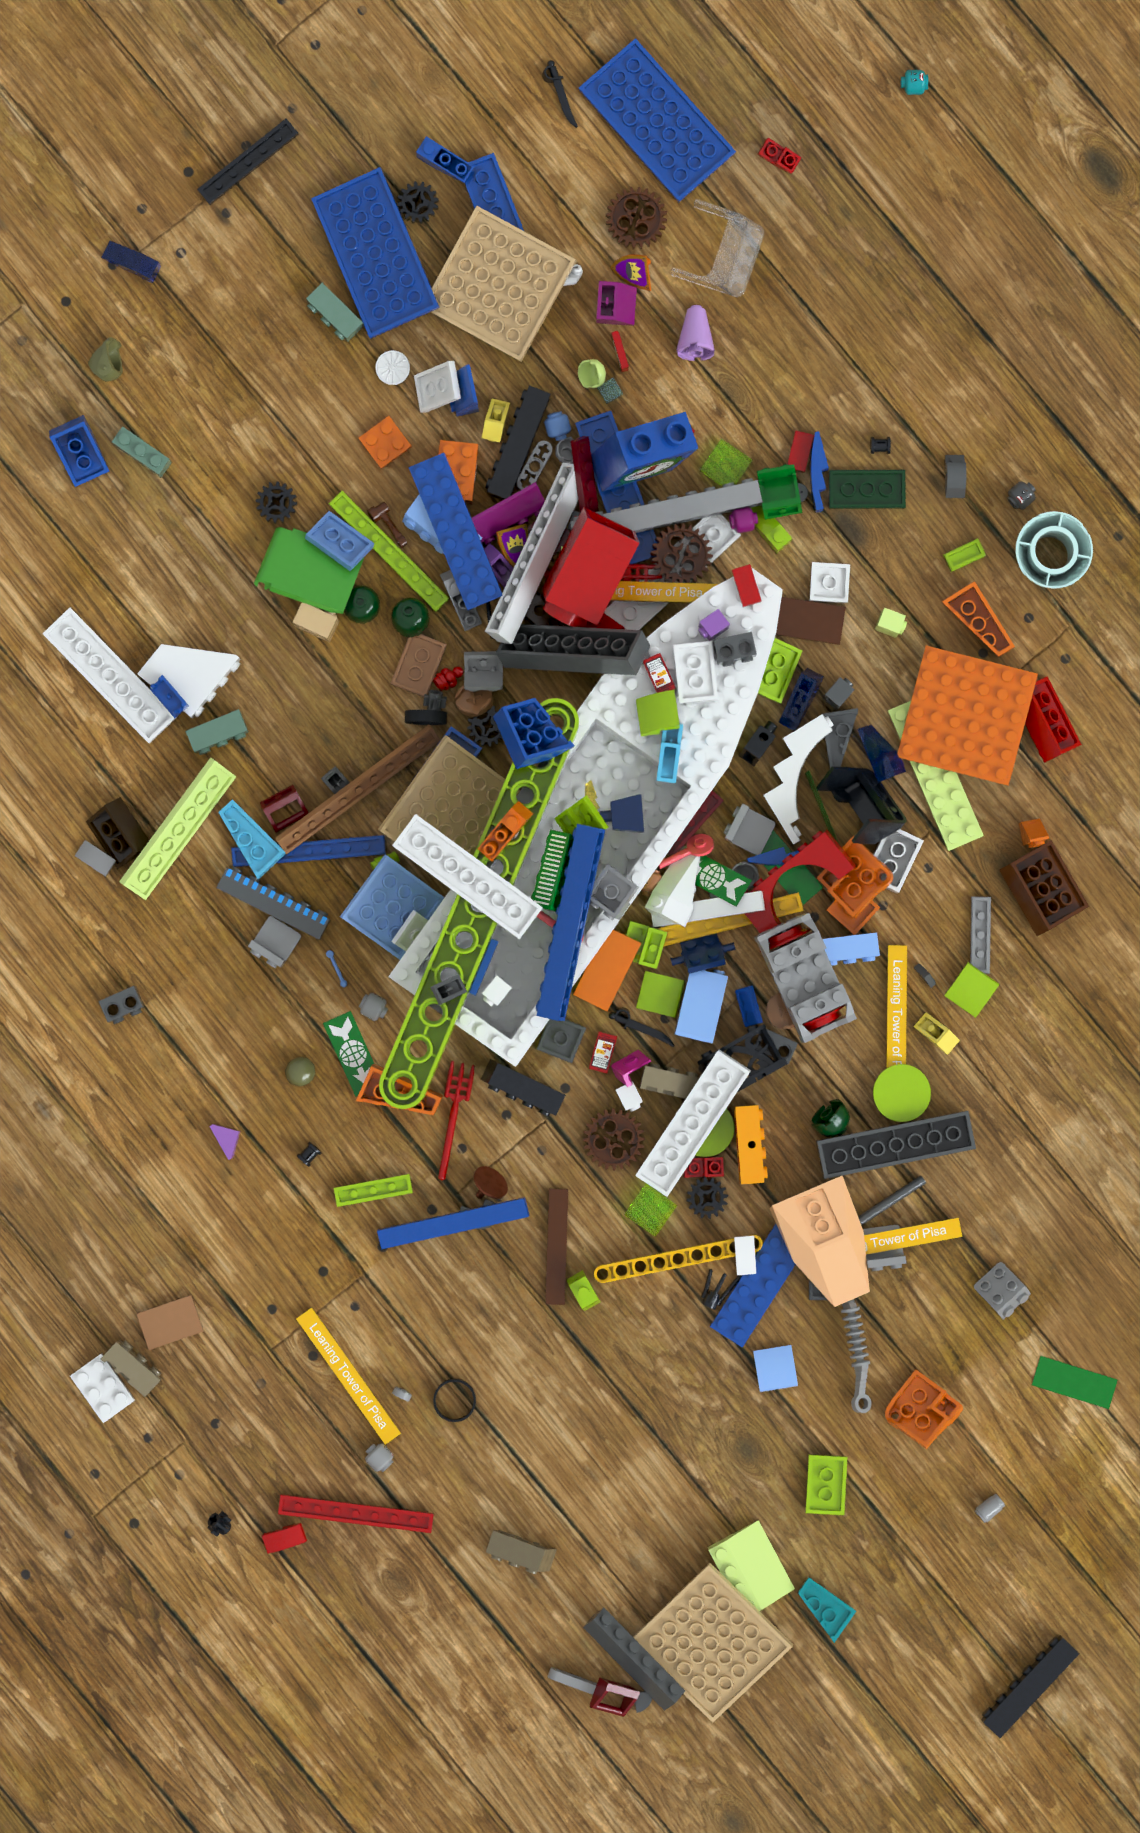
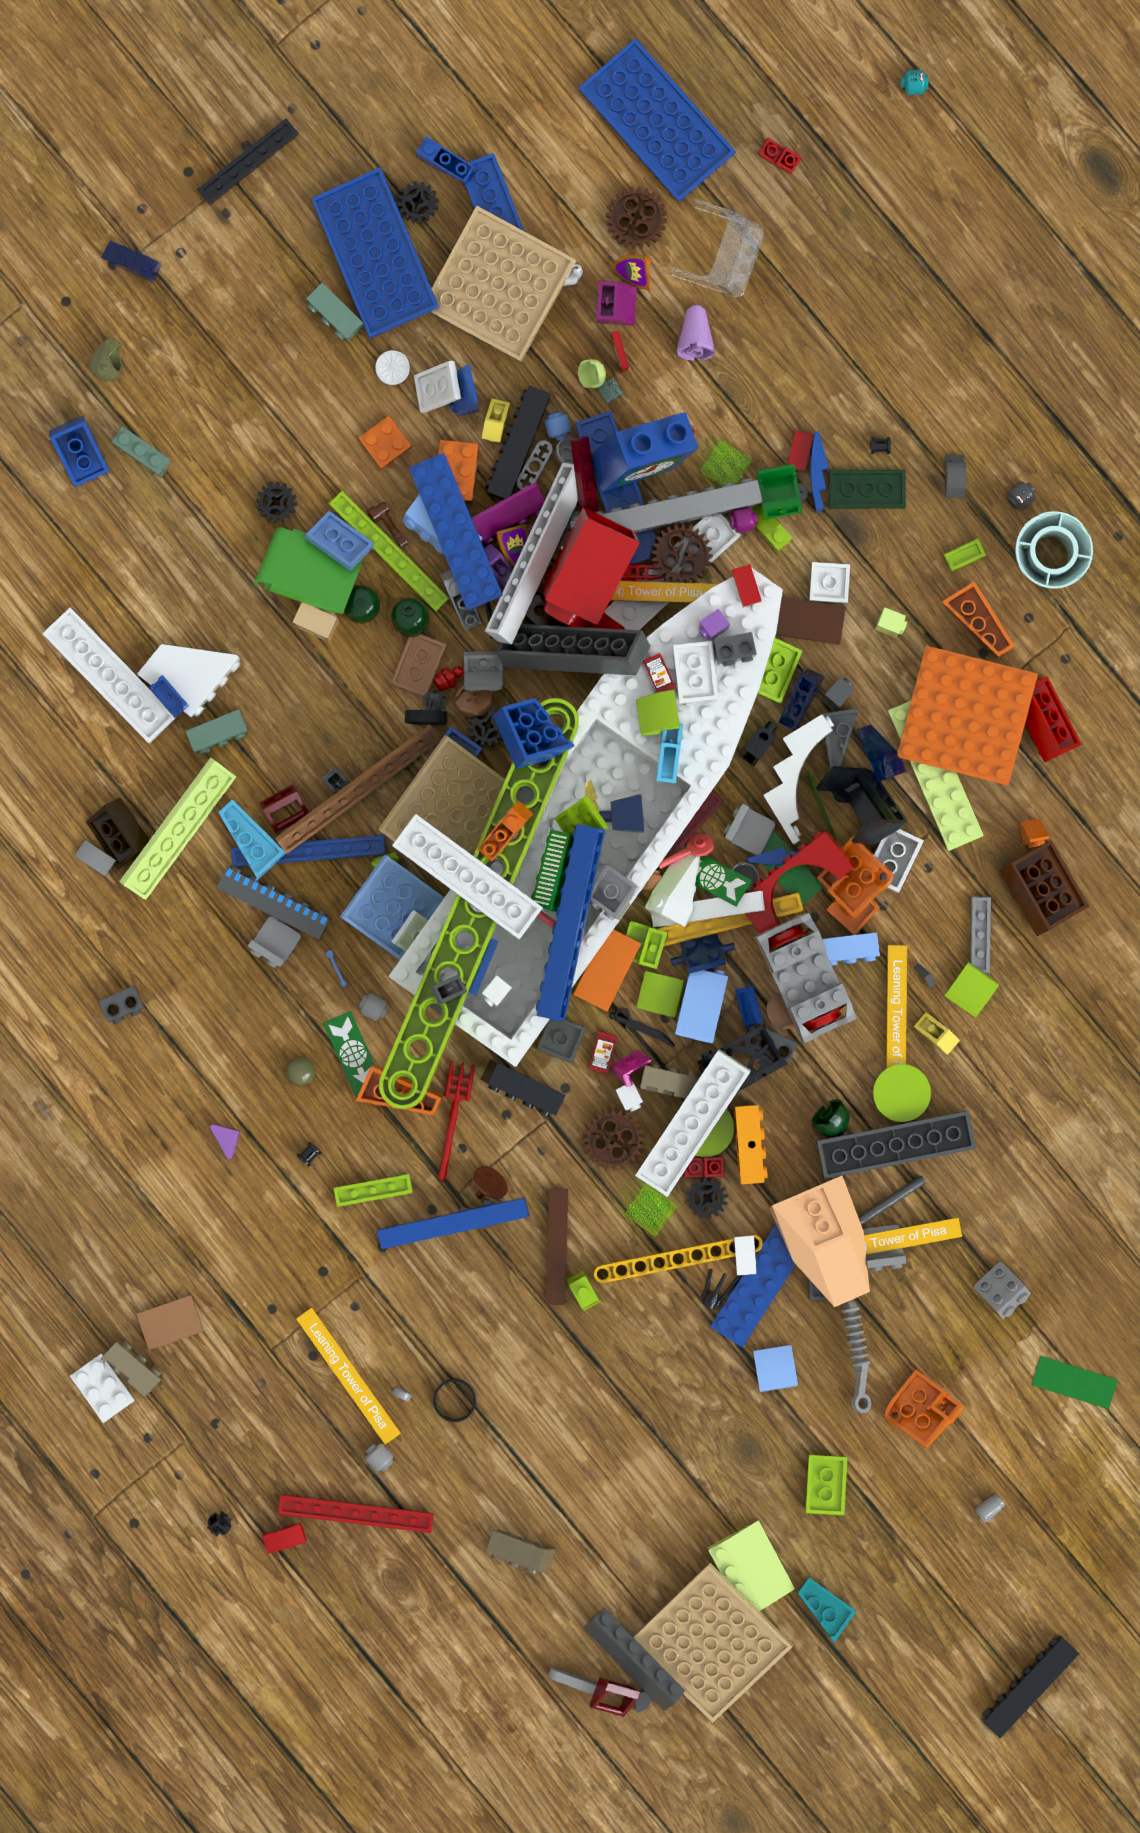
black sword [542,60,578,128] -> none

